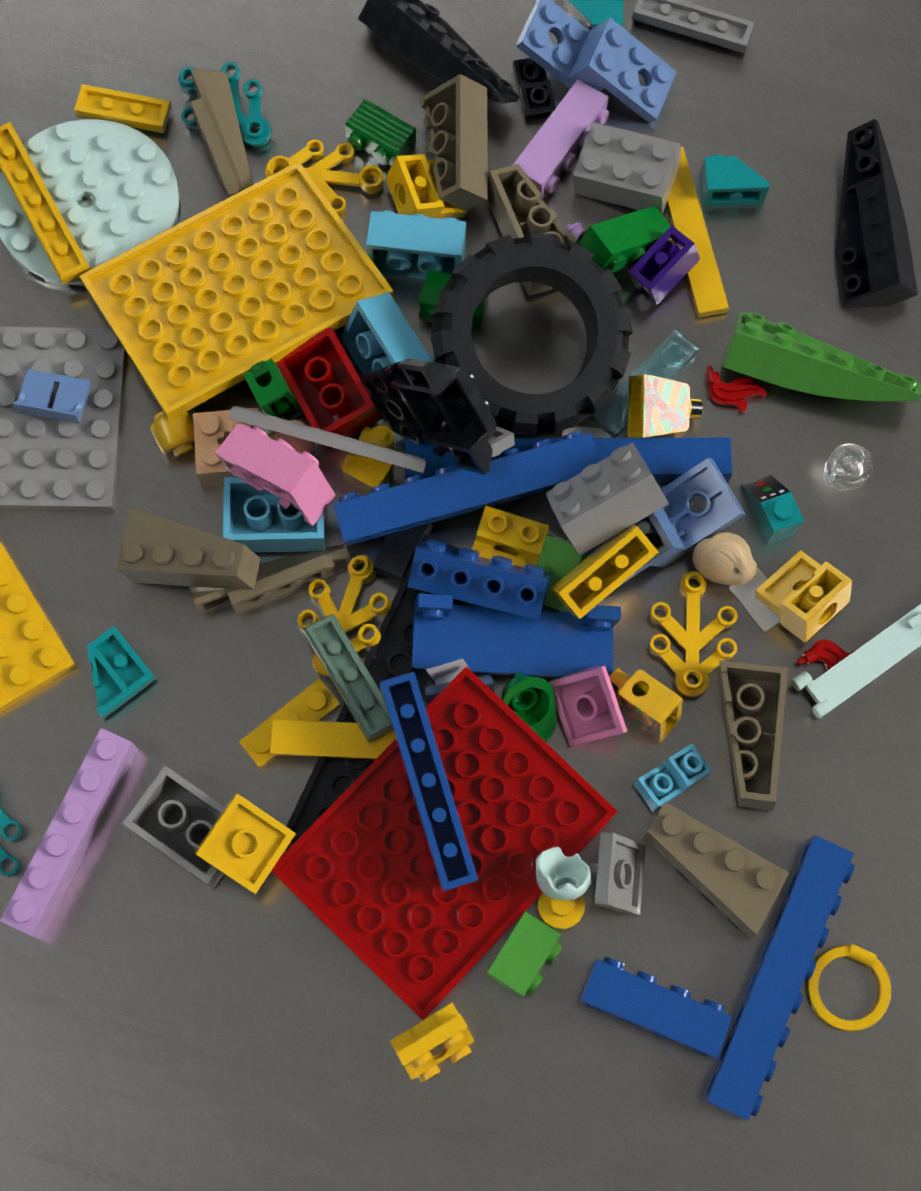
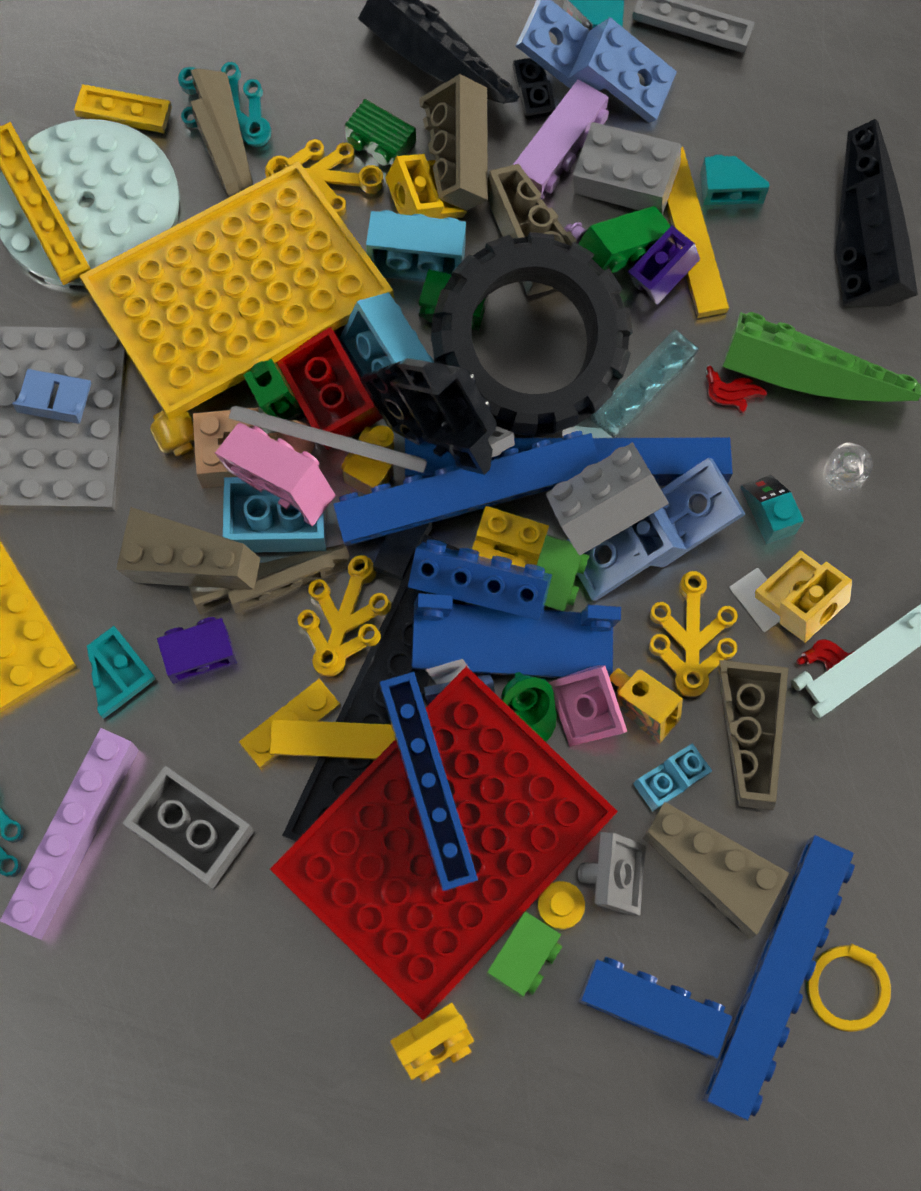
yellow plate [194,793,296,894] -> none
sand green tile [303,614,393,743] -> none
light aqua hair [536,847,591,901] -> none
yellow brick [550,525,659,619] -> none
torso [628,374,703,438] -> none
tan hair [692,532,757,585] -> none
none -> dark purple brick [157,617,237,684]

